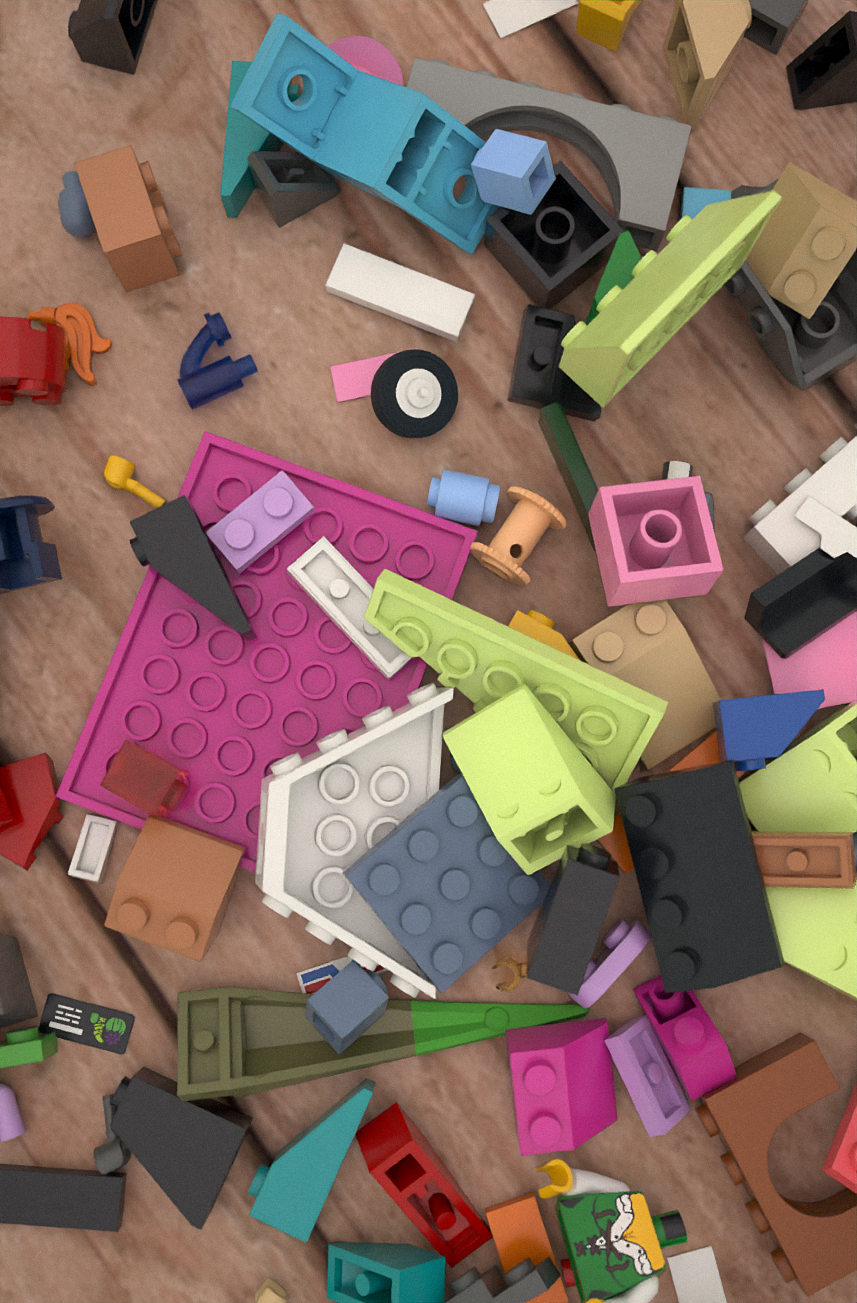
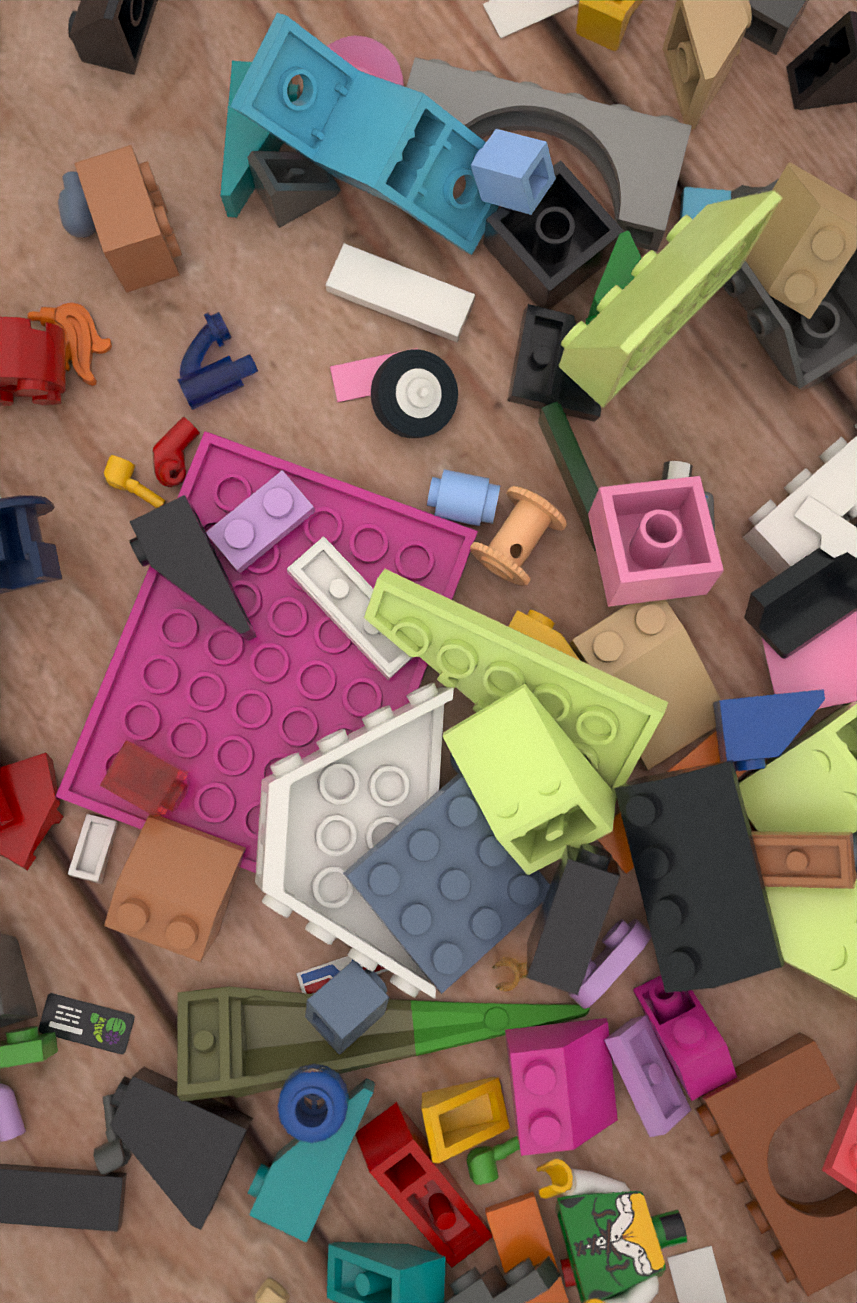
none -> red arm [152,416,200,487]
none -> blue head [277,1064,349,1143]
none -> yellow slope [421,1077,510,1163]
none -> bright green hand [467,1136,520,1185]

